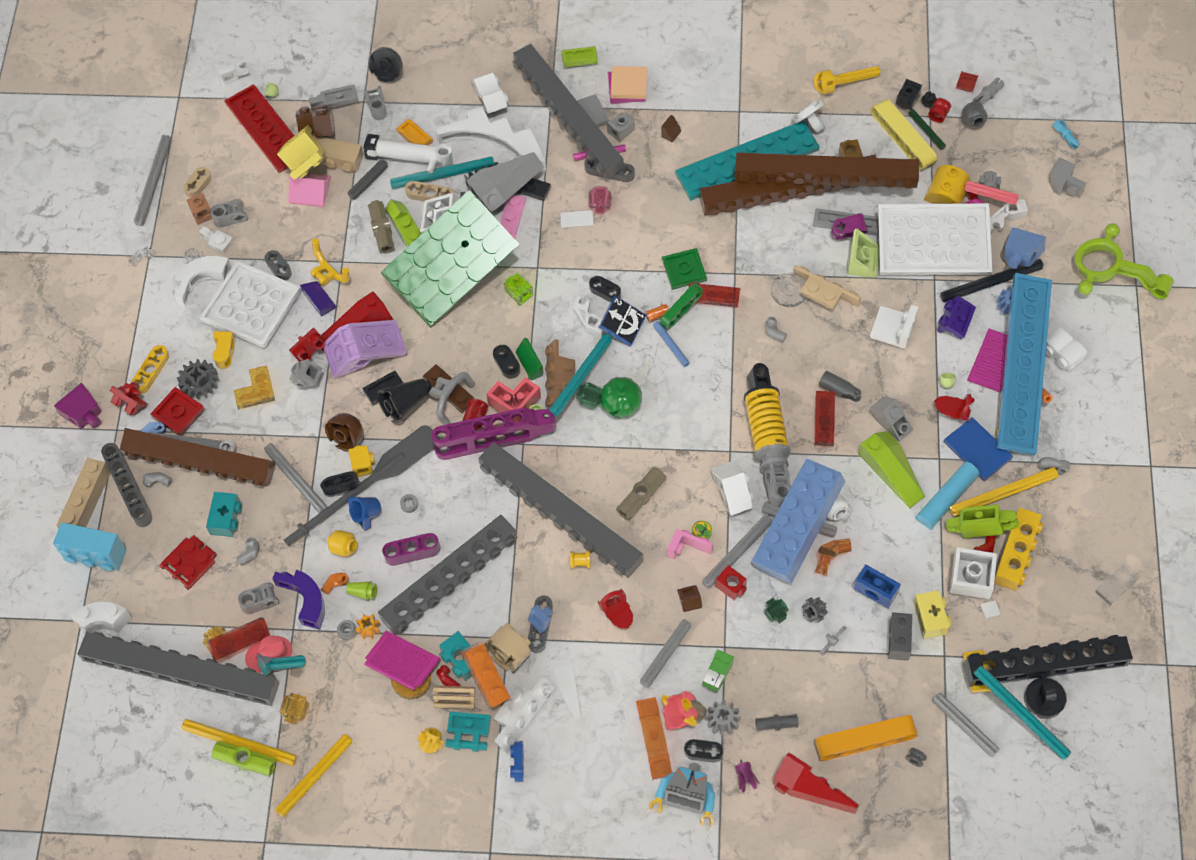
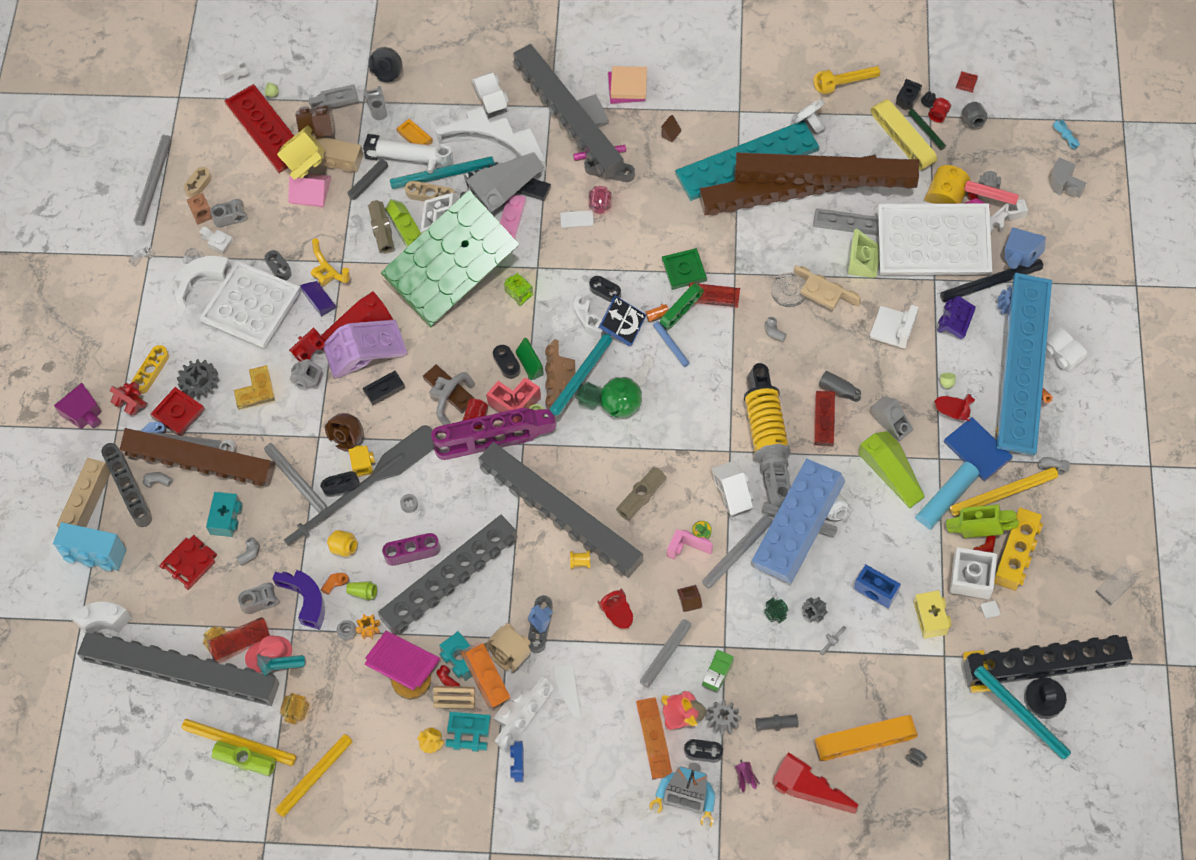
yellow leg [212,331,236,369] -> none
blue piece [348,496,381,531] -> none
black cone [377,378,432,424] -> none
lime plate [561,46,598,68] -> none
light grey brick [607,112,635,142] -> none
red brick [715,565,747,600] -> none
clear orange arm [815,538,851,576] -> none
magenta piece [831,213,868,240] -> none
pearl gold brick [839,139,863,157] -> none
dark grey brick [888,612,912,661] -> none
light grey axle [932,693,999,757] -> none
dark pink window [967,328,1008,392] -> none
light grey pin [973,77,1004,105] -> none
lime piece [1075,223,1174,299] -> none

